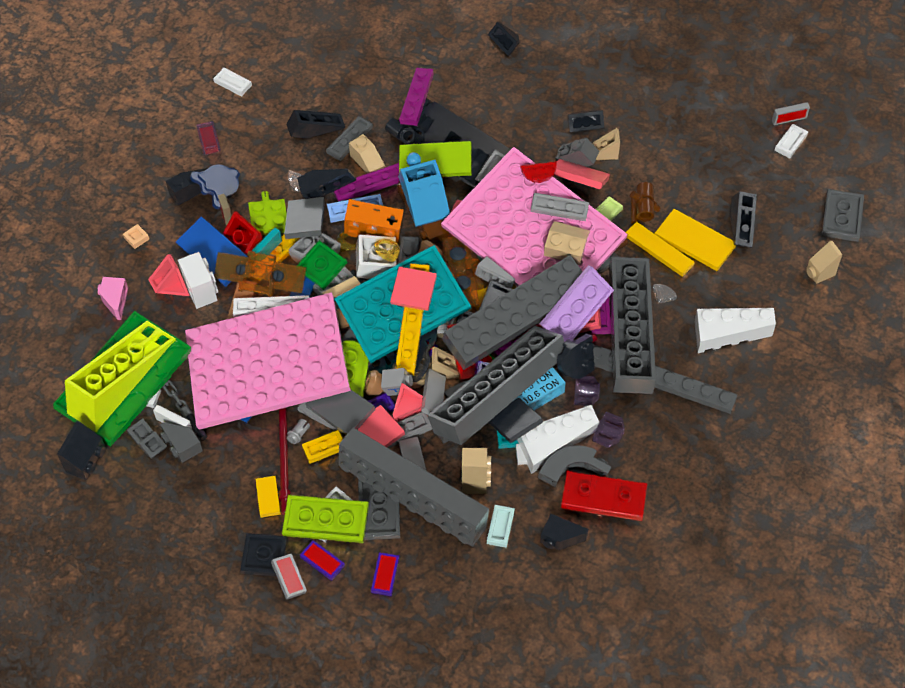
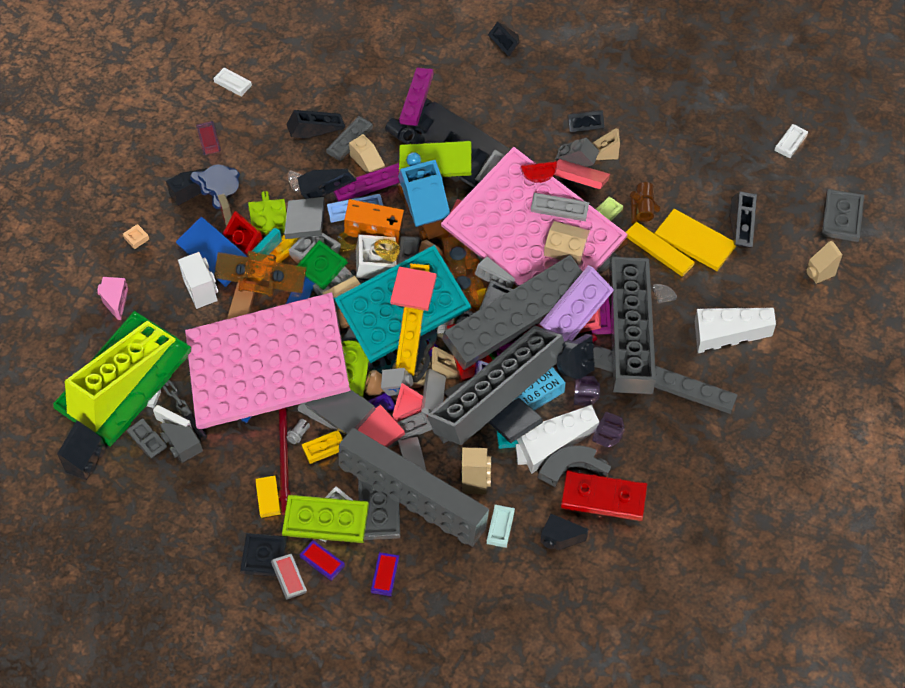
coral slope [148,254,190,296] -> none
white tile [233,295,309,317] -> none
tile [772,102,810,125] -> none

